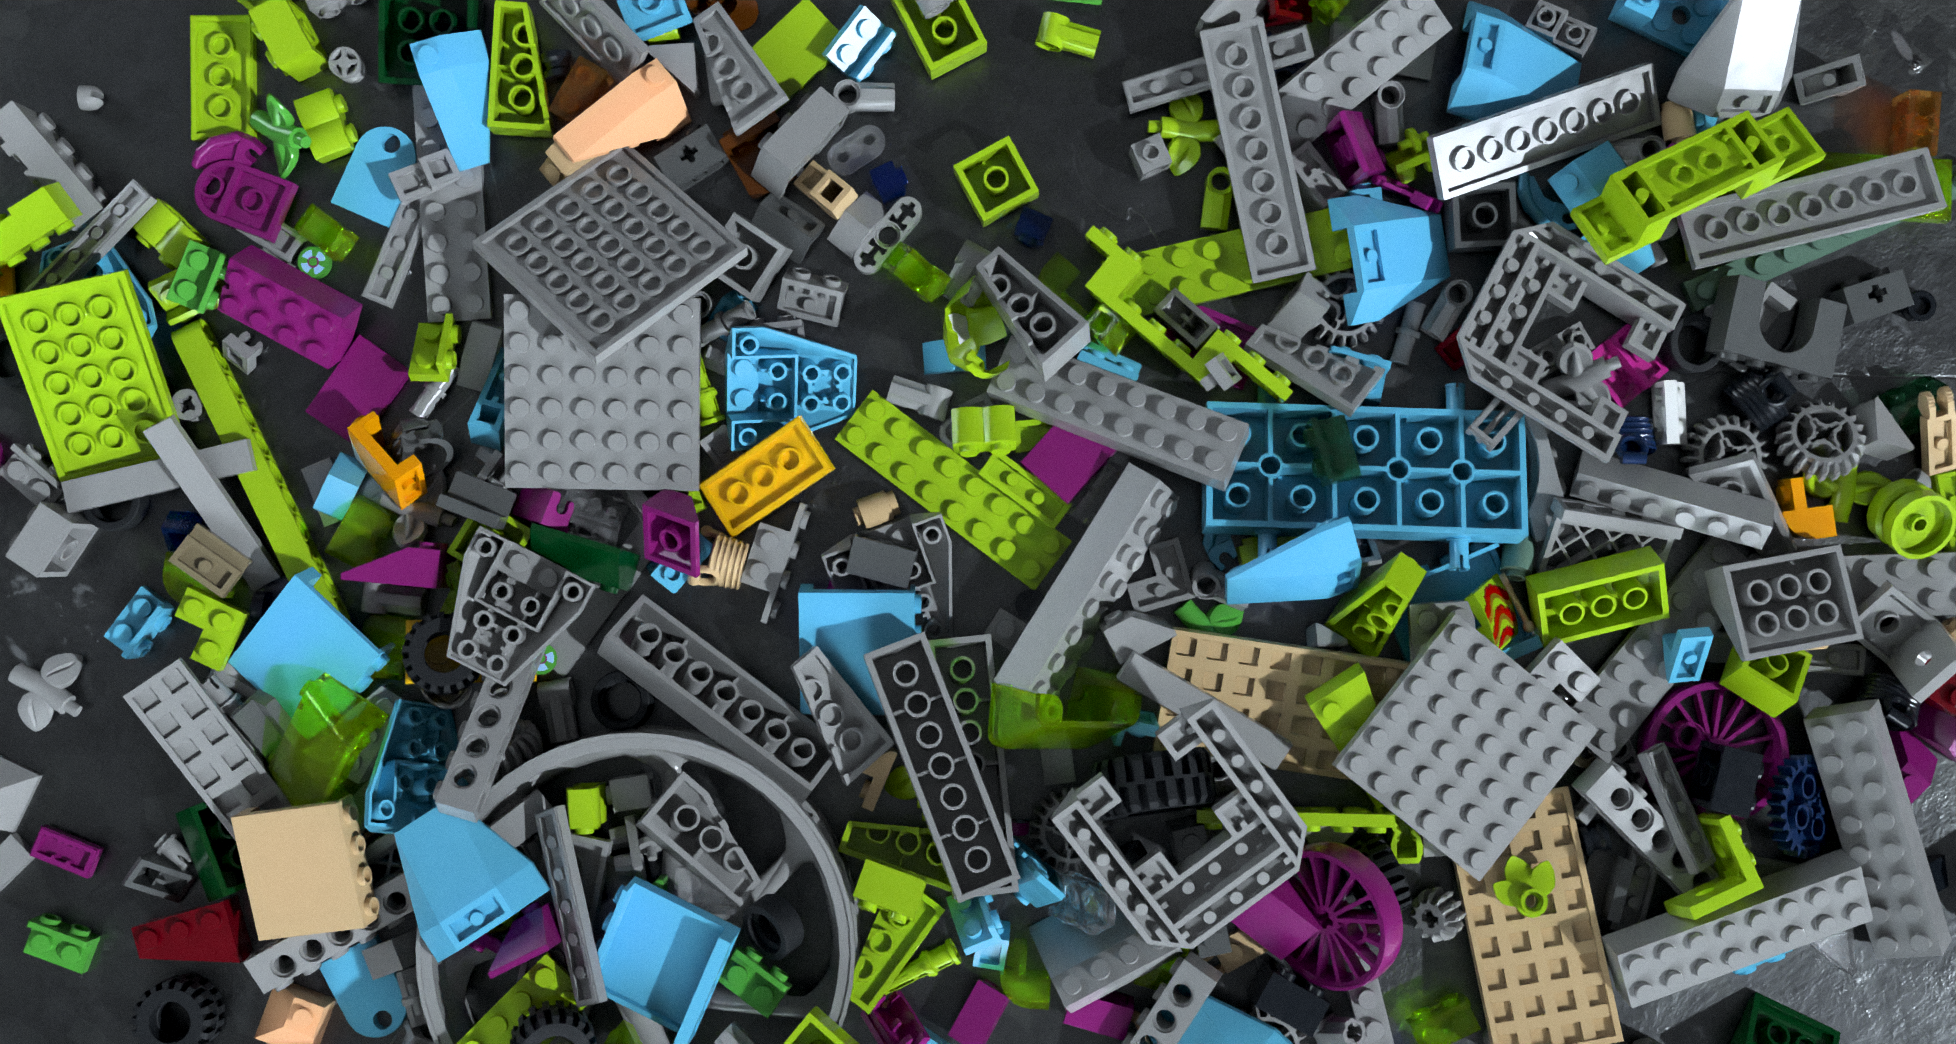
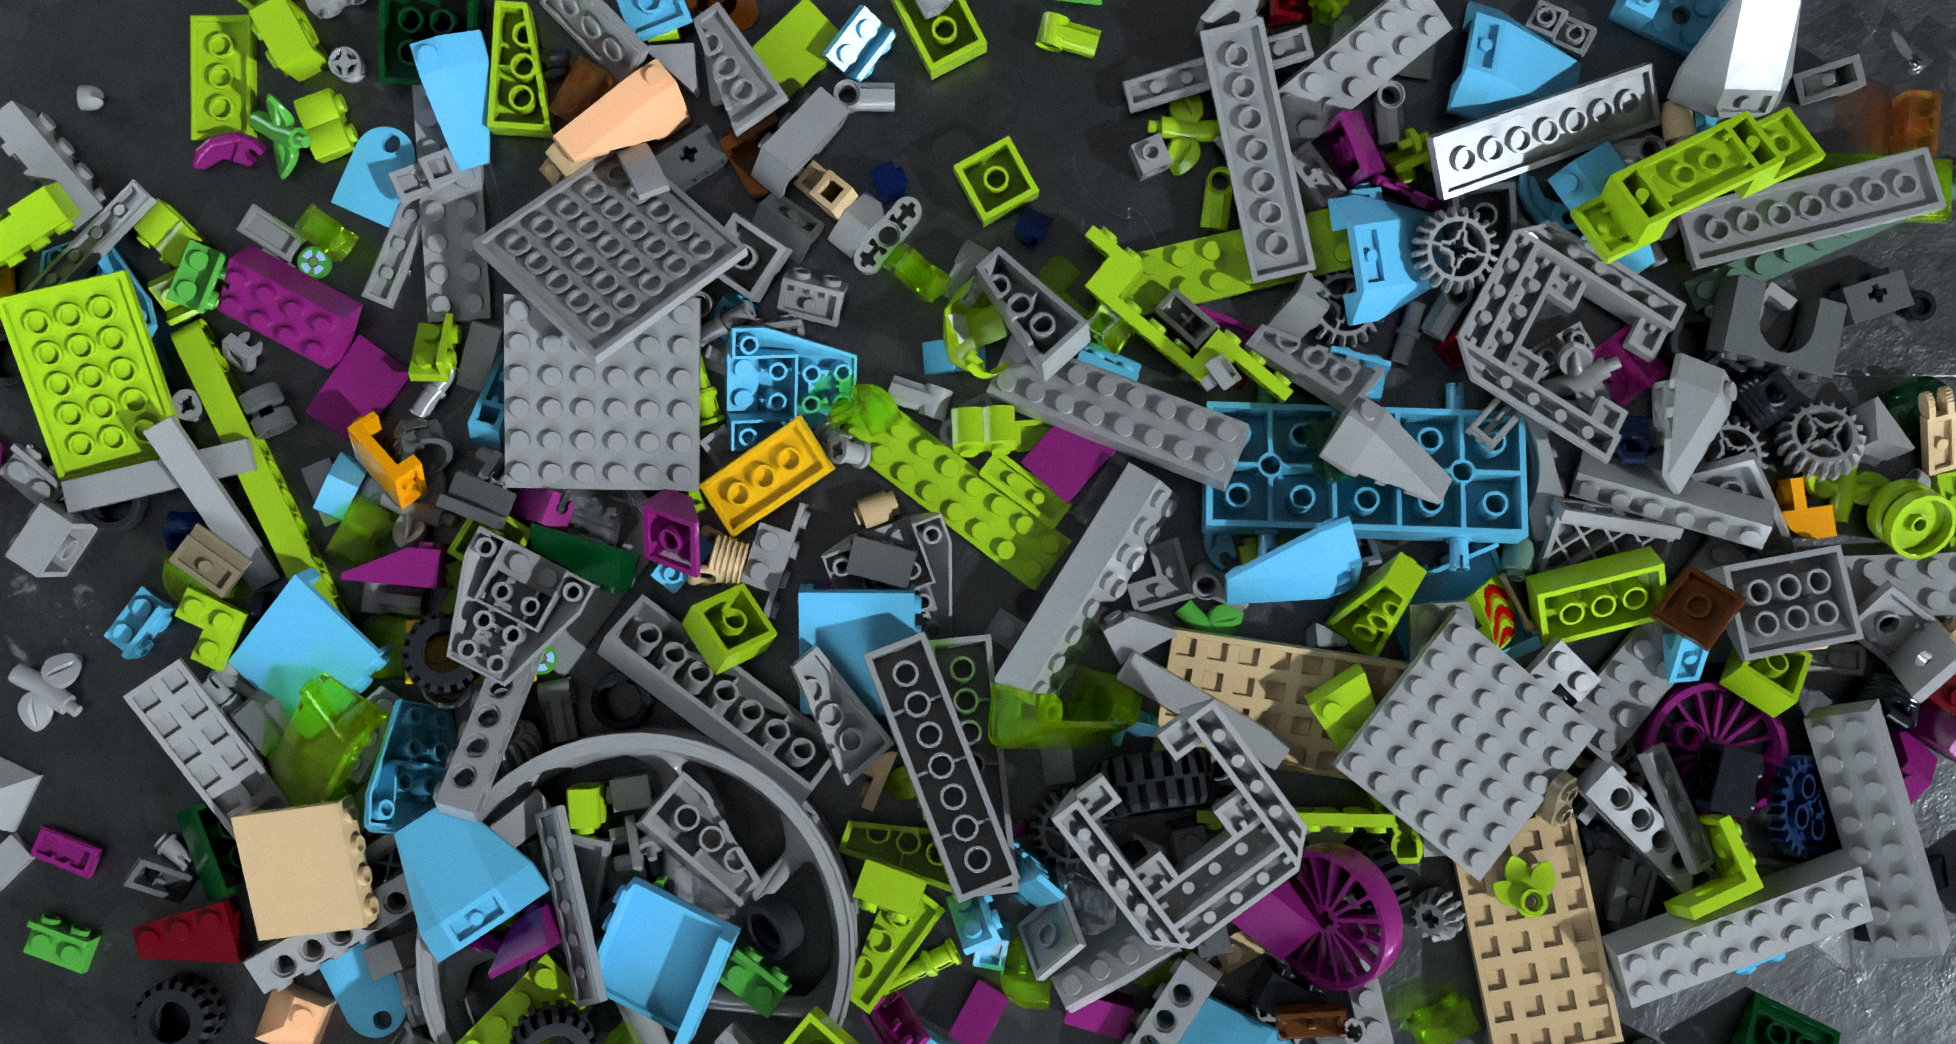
magenta tile [194,160,299,244] -> none
clear plate [828,125,885,176] -> none
none -> dark grey wheel [238,382,297,440]
none -> light grey slope [616,142,670,200]
none -> lime brick [682,583,778,675]
none -> light grey connector [814,418,871,469]
none -> clear neon green brick [826,384,903,437]
none -> light grey plate [1017,891,1087,981]
none -> reddish brown hinge [1275,1003,1347,1041]
none -> light grey wedge [1319,393,1452,505]
none -> light grey gear [1410,206,1499,294]
none -> dark tan plate [1541,771,1579,826]
none -> reddish brown plate [1650,564,1746,652]
none -> light grey wedge [1662,353,1737,494]

